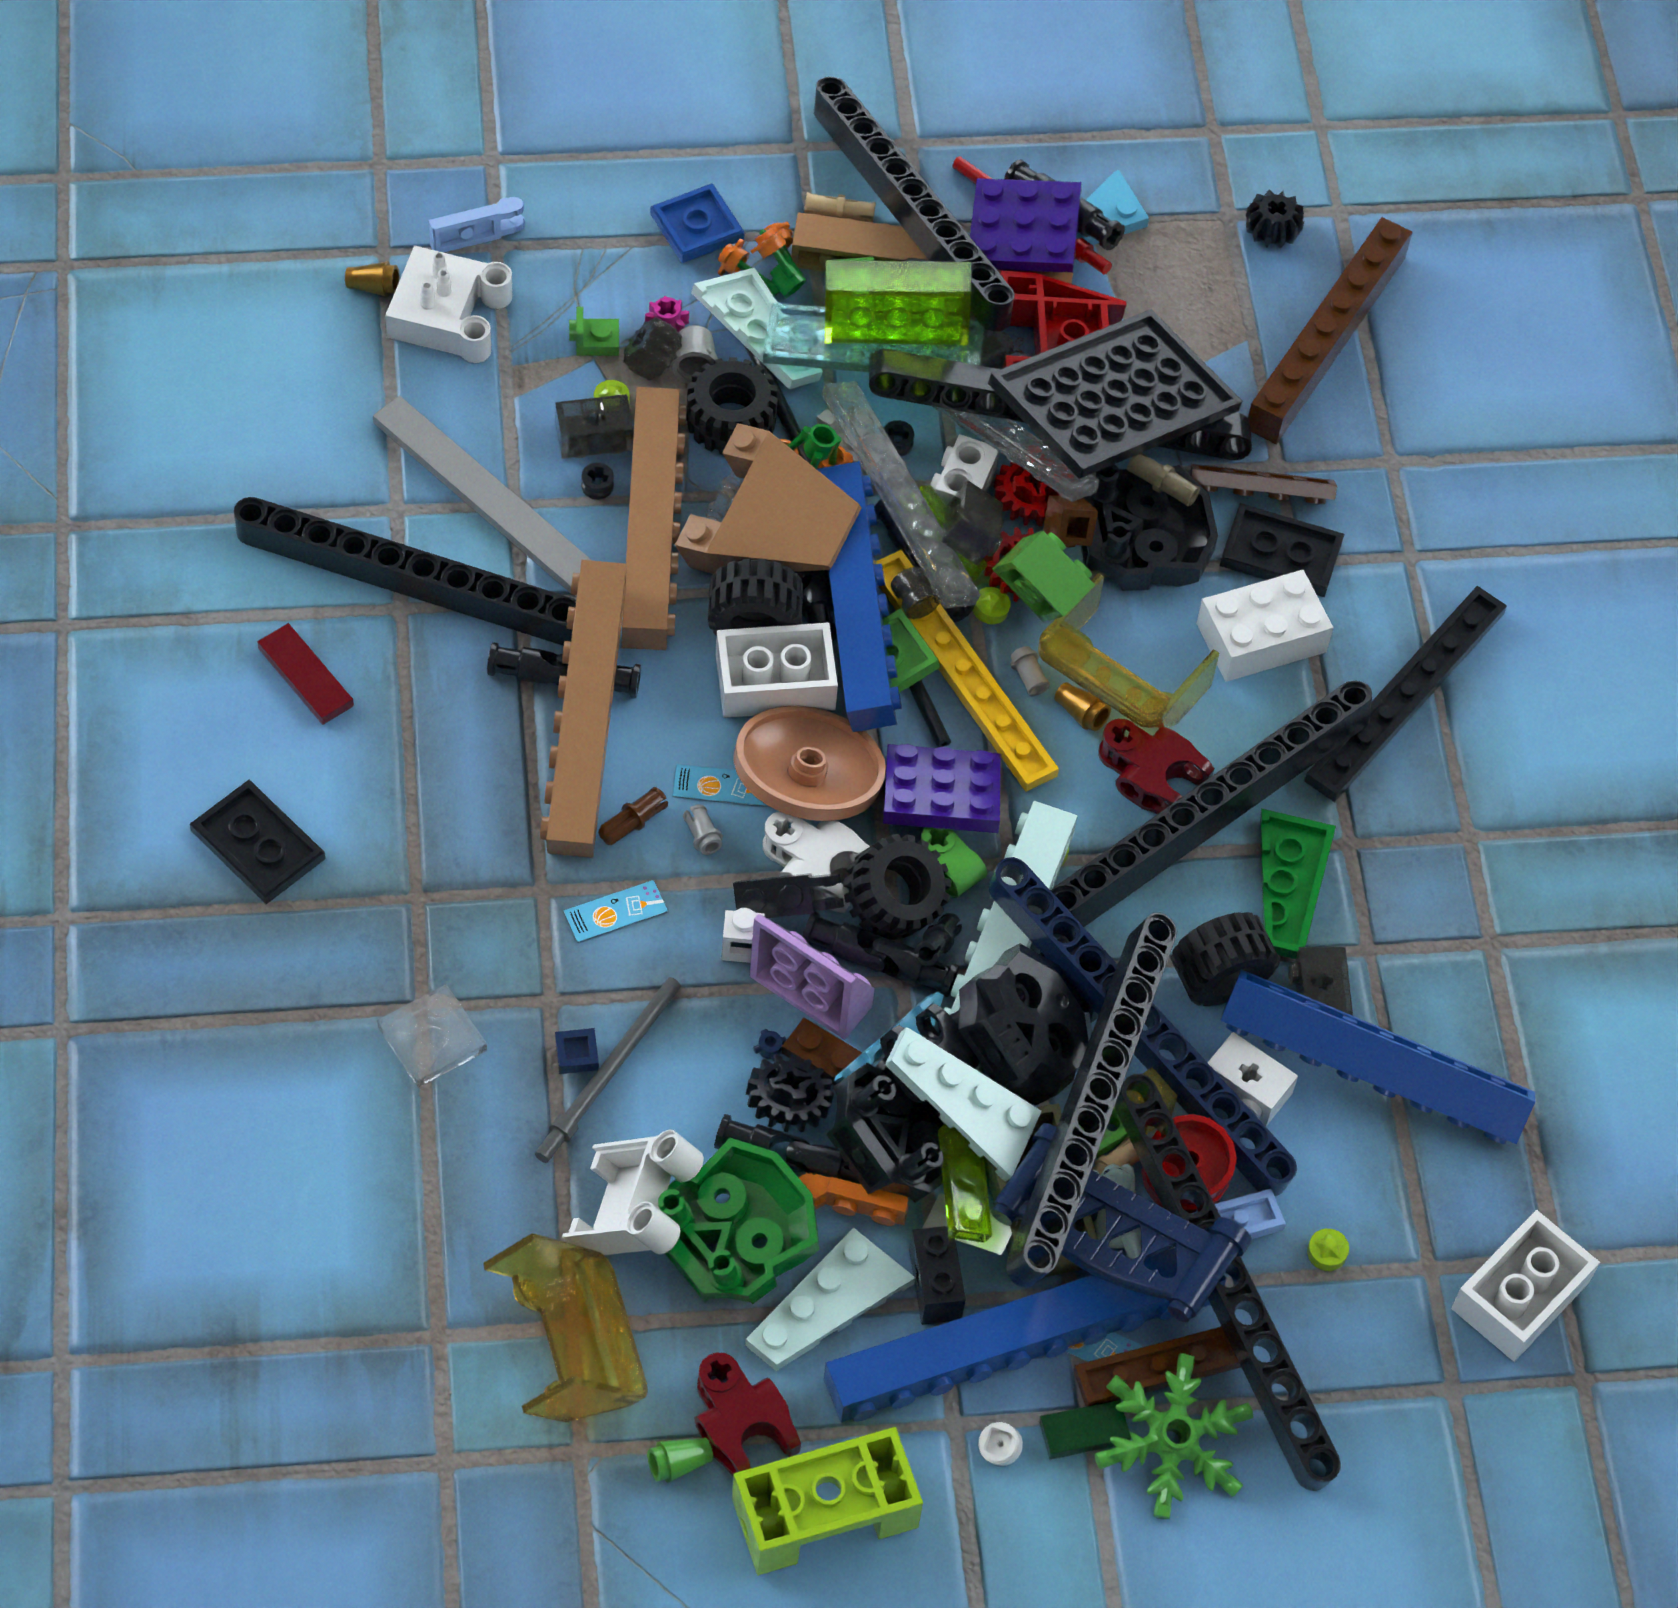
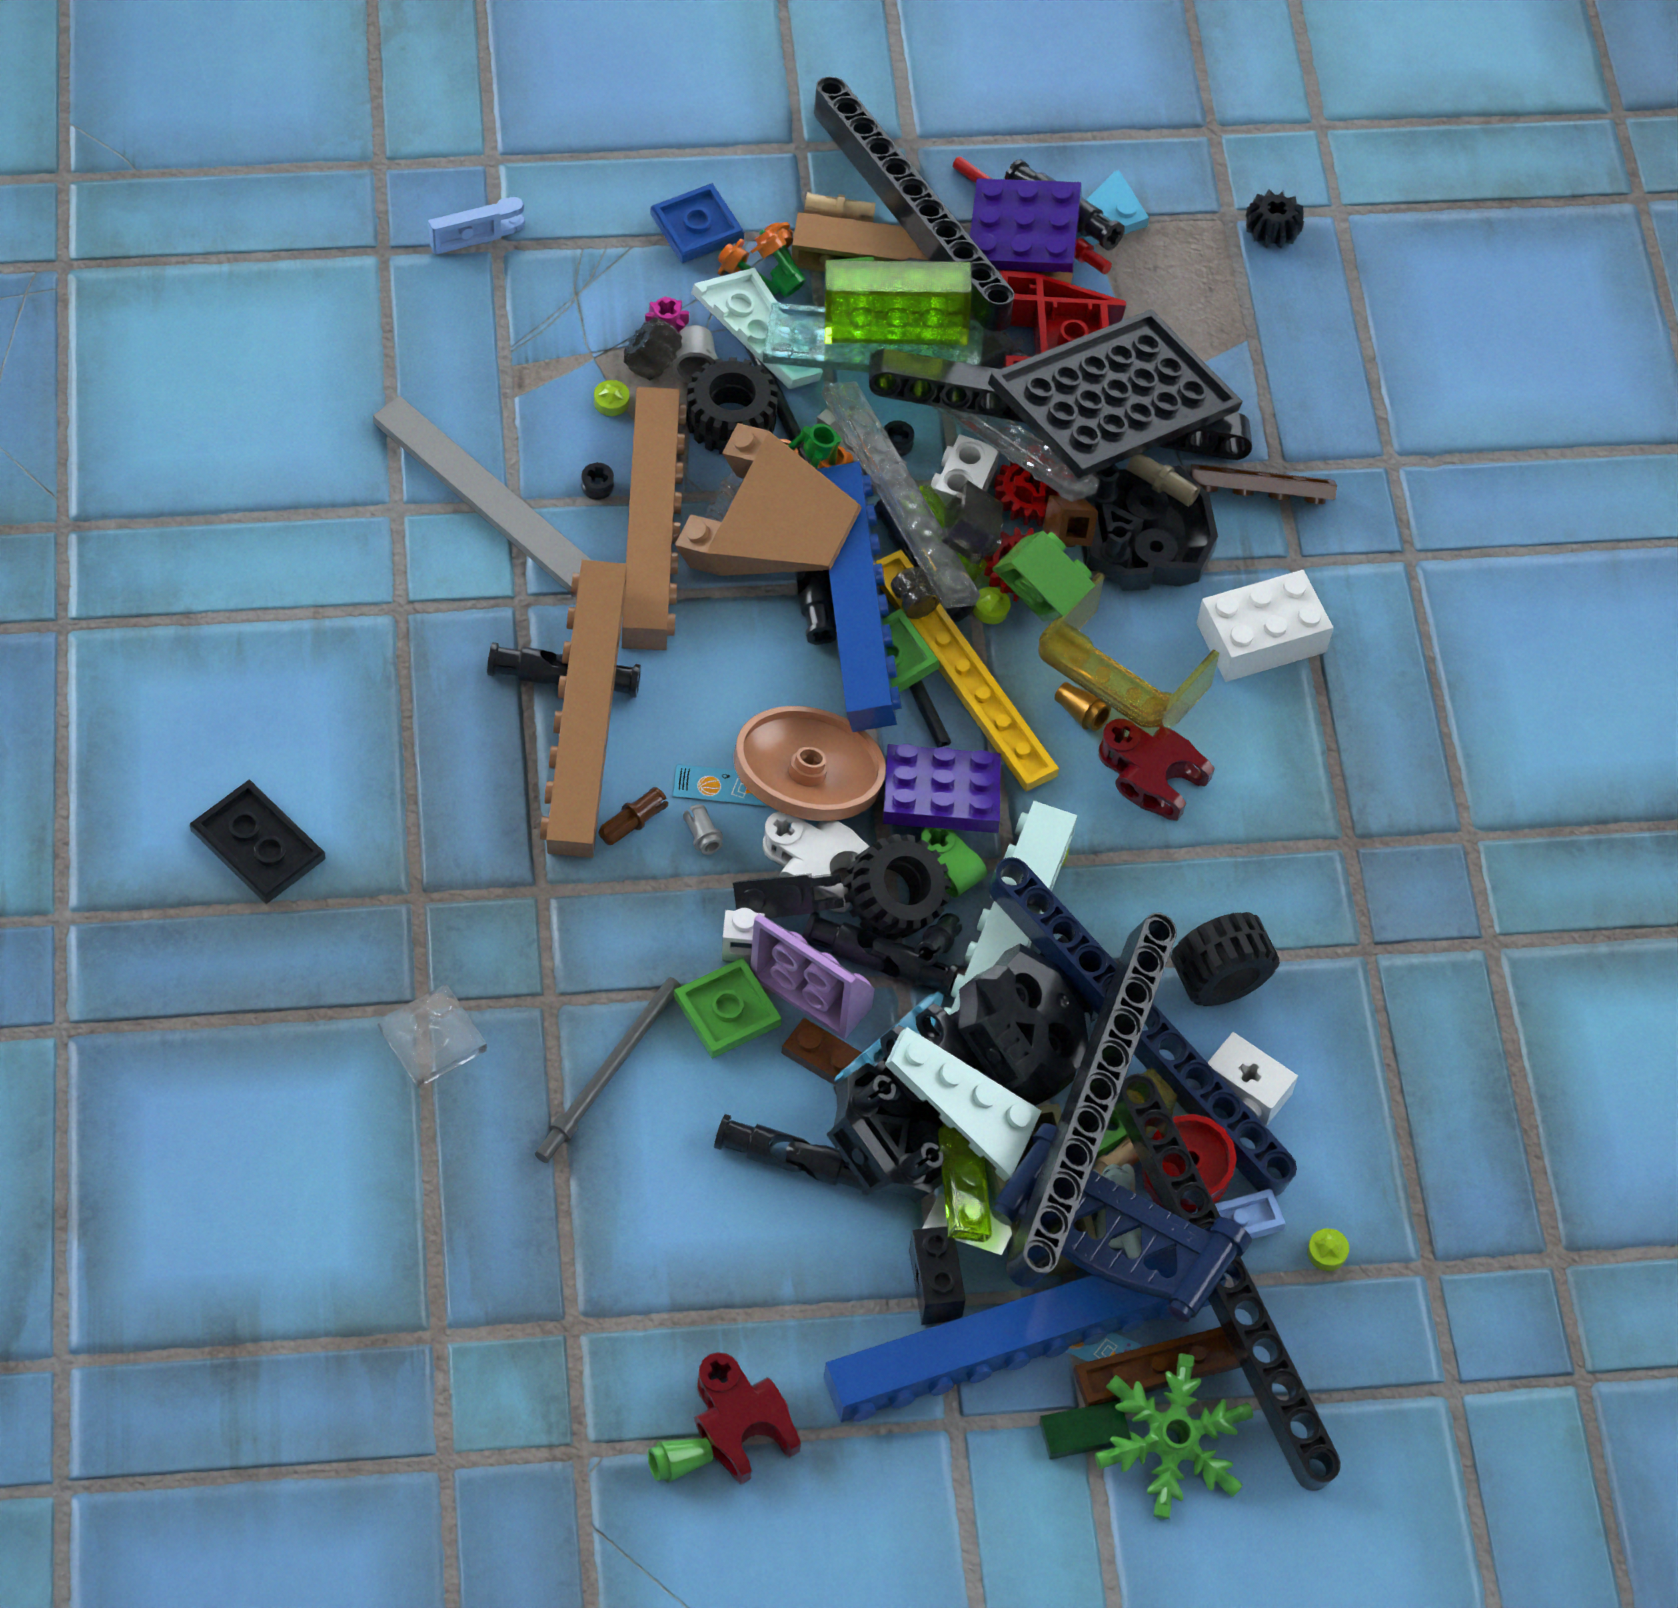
black beam [234,497,576,646] -> none
dark red tile [257,623,354,725] -> none
pearl gold cone [345,261,400,297] -> none
white piece [385,246,513,363] -> none
clear yellow windscreen [483,1233,648,1422] -> none
clear smoke brick [555,394,634,459] -> none
dark blue plate [555,1028,599,1074] -> none
white piece [562,1130,704,1257] -> none
medium azure sticker [564,880,668,942] -> none
bright green bracket [569,307,619,356] -> none
green brick [658,1138,820,1304] -> none
black tyre [708,559,803,636] -> none
white brick [716,623,838,718] -> none
lime plate [732,1426,923,1576] -> none
light aqua wing [745,1227,915,1371] -> none
black gear [746,1055,834,1132] -> none
dark blue piece [753,1029,787,1061] -> none
orange hinge [798,1172,909,1226] -> none
white tile [979,1422,1023,1466] -> none
light grey pin [1010,646,1050,696] -> none
black beam [1051,680,1372,927] -> none
black tile [1219,503,1344,597] -> none
blue brick [1220,969,1536,1144] -> none
reddish brown brick [1248,217,1413,445] -> none
green wing [1260,808,1336,961] -> none
clear smoke brick [1288,947,1353,1016] -> none
black plate [1304,586,1507,802] -> none
white brick [1451,1210,1600,1362] -> none
none -> bright green plate [674,958,782,1059]

